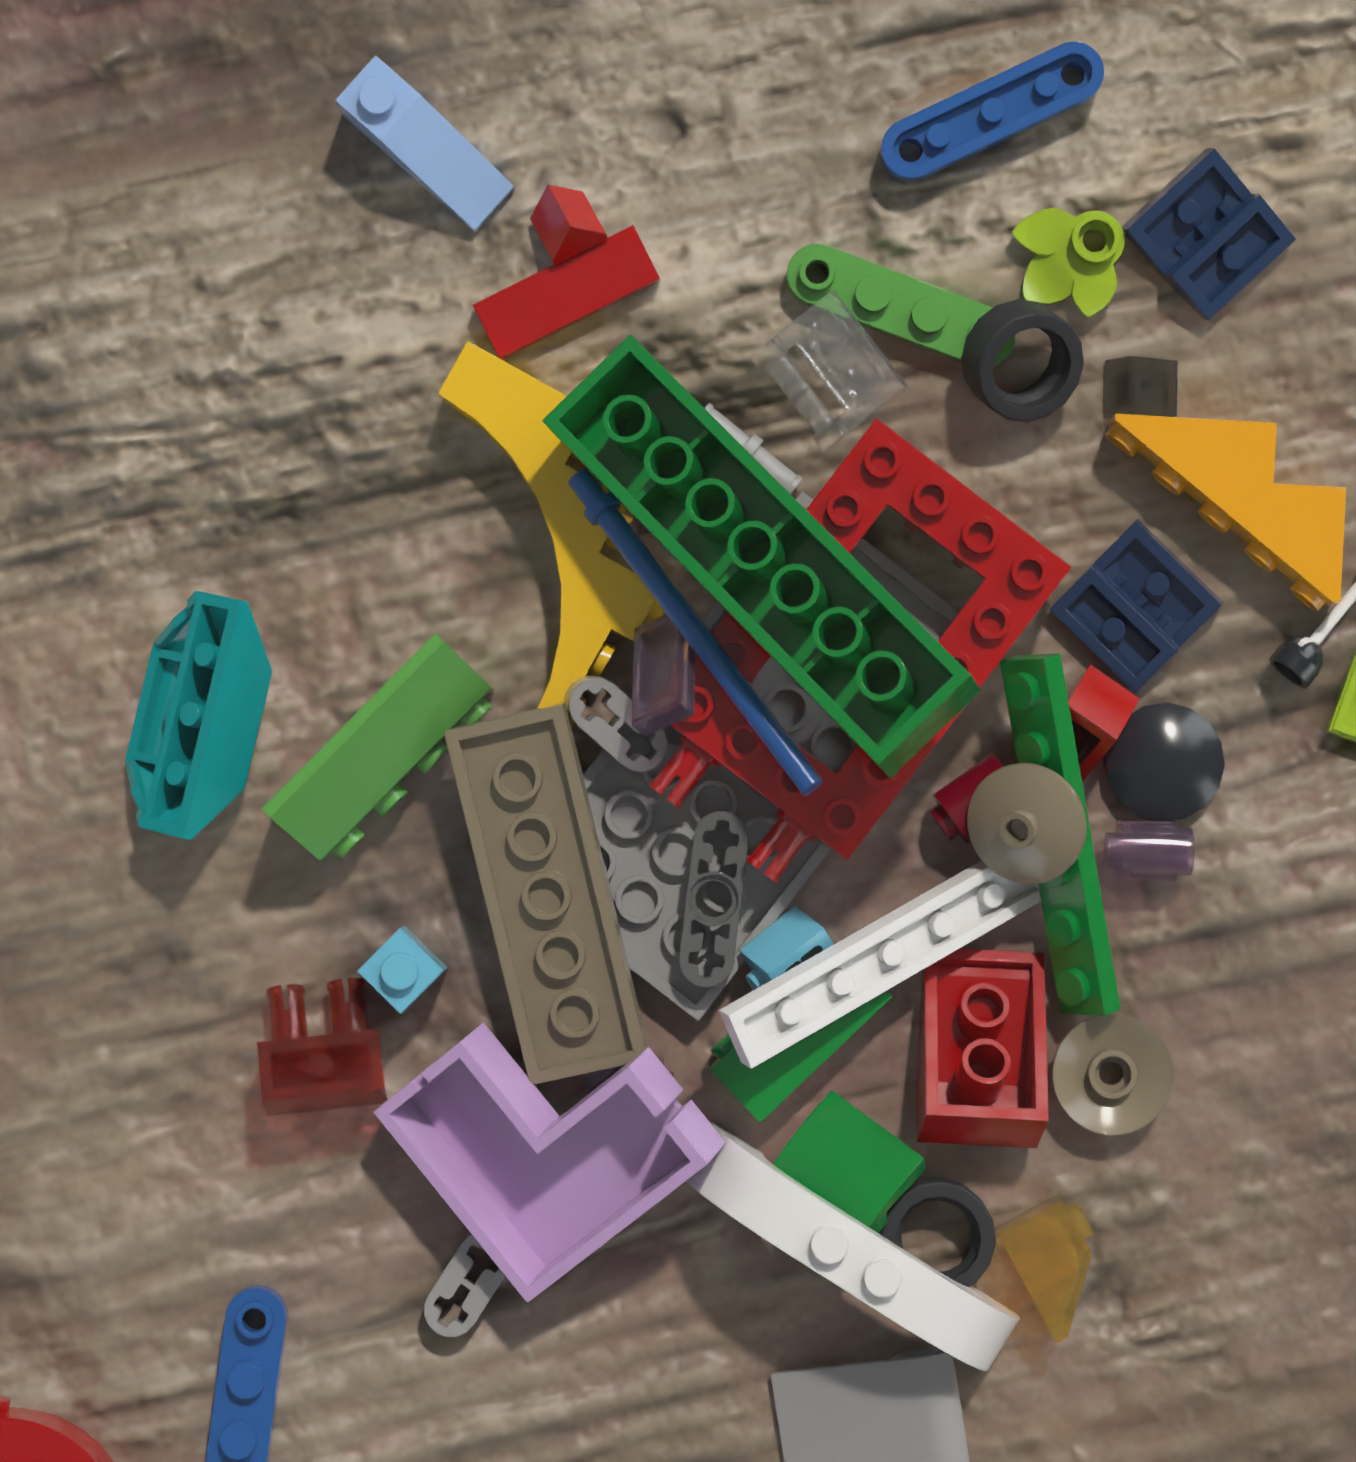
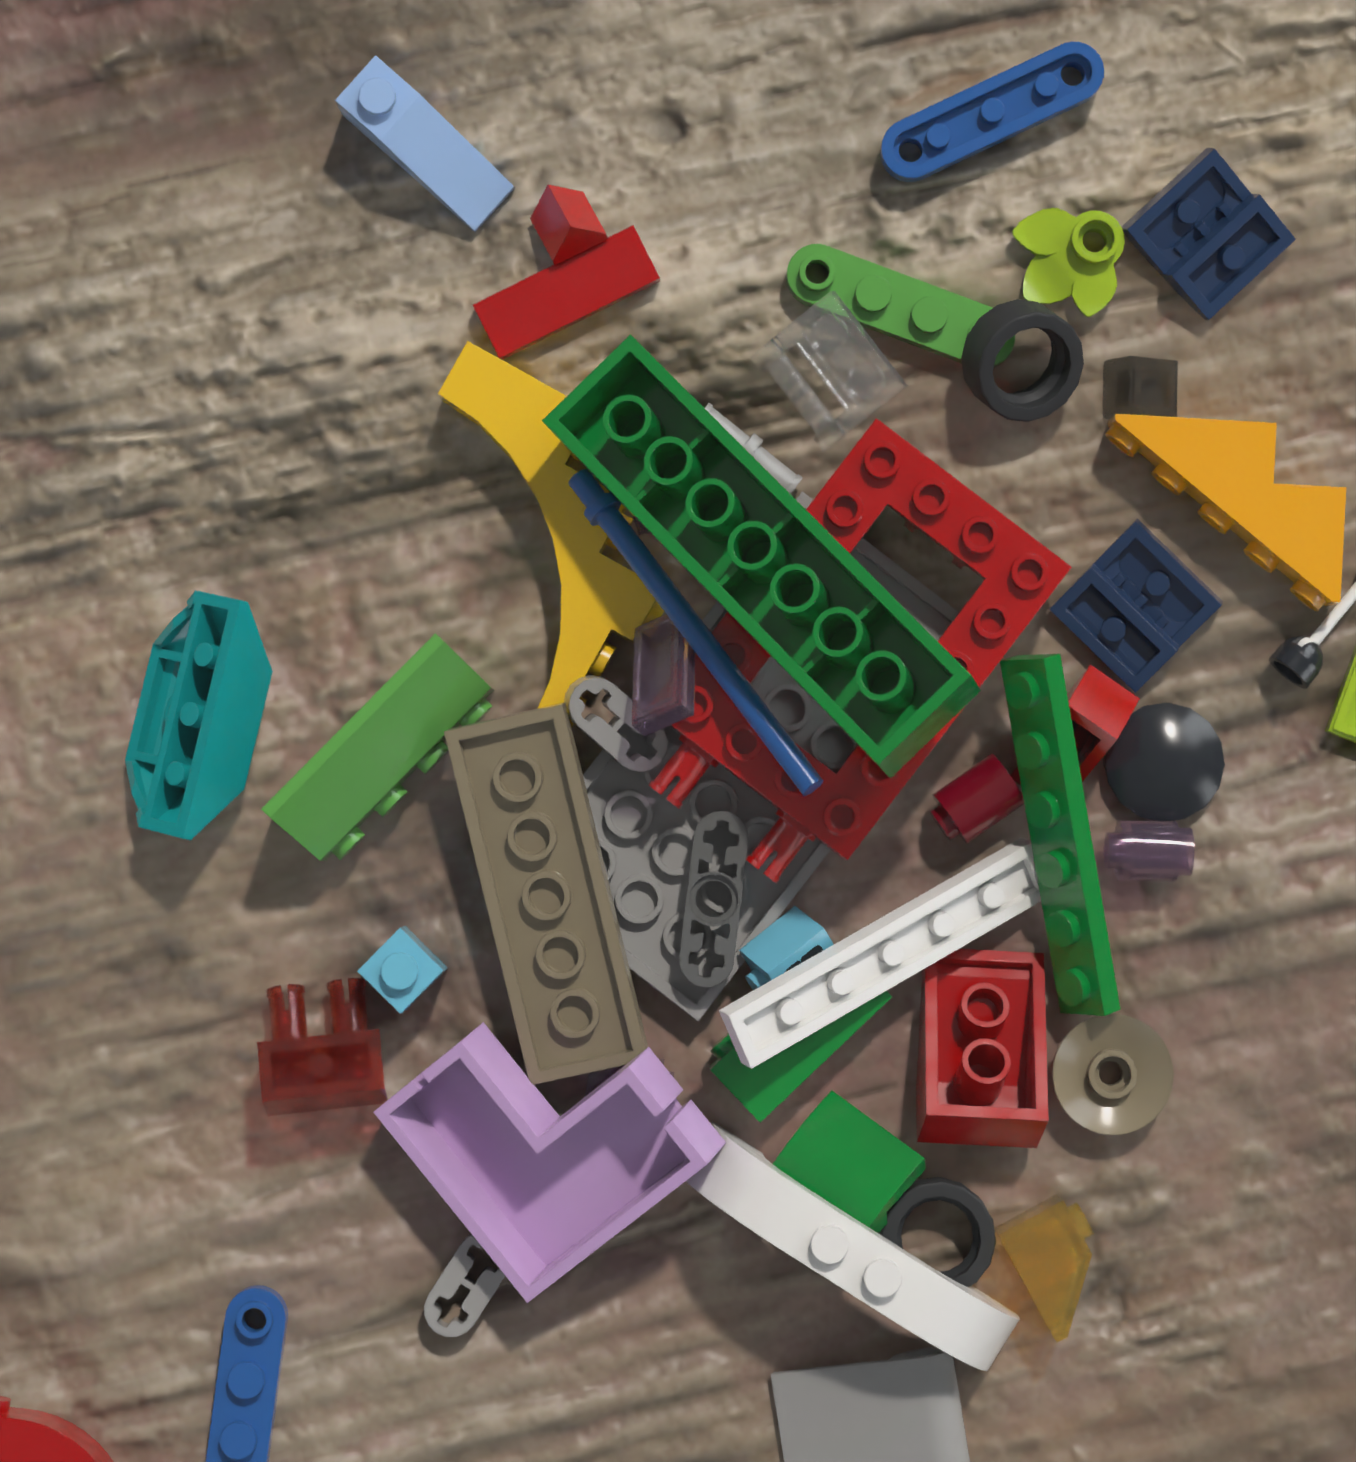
dark tan dish [967,763,1087,884] -> none

